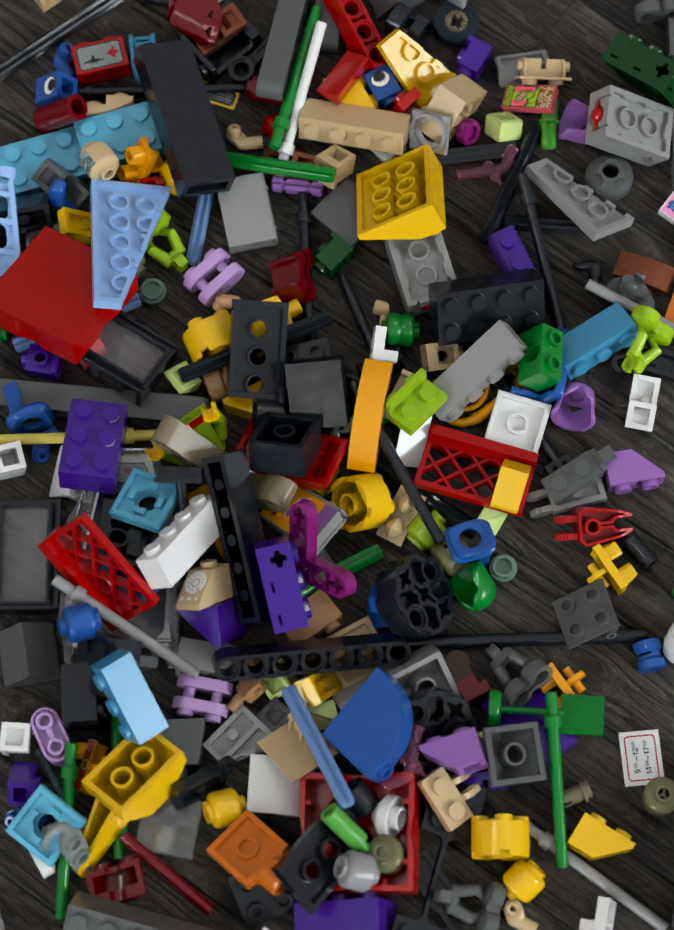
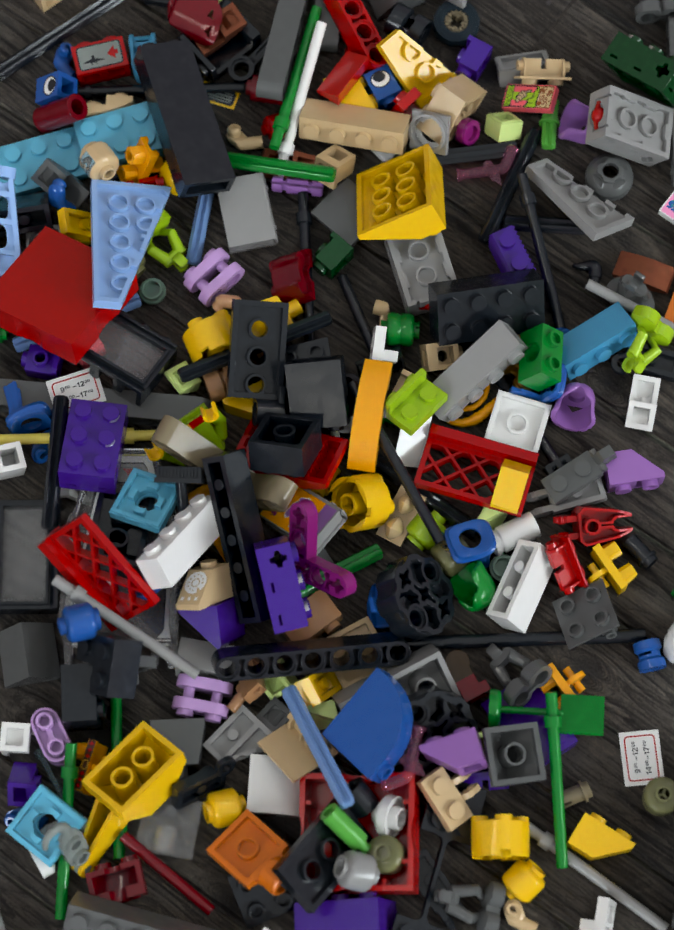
brick [91,648,169,745] -> none
none -> black axle [41,395,69,530]
none -> white sticker [46,368,107,413]
none -> white brick [486,539,553,633]
none -> white piece [492,512,541,556]
none -> red hinge [544,535,589,595]

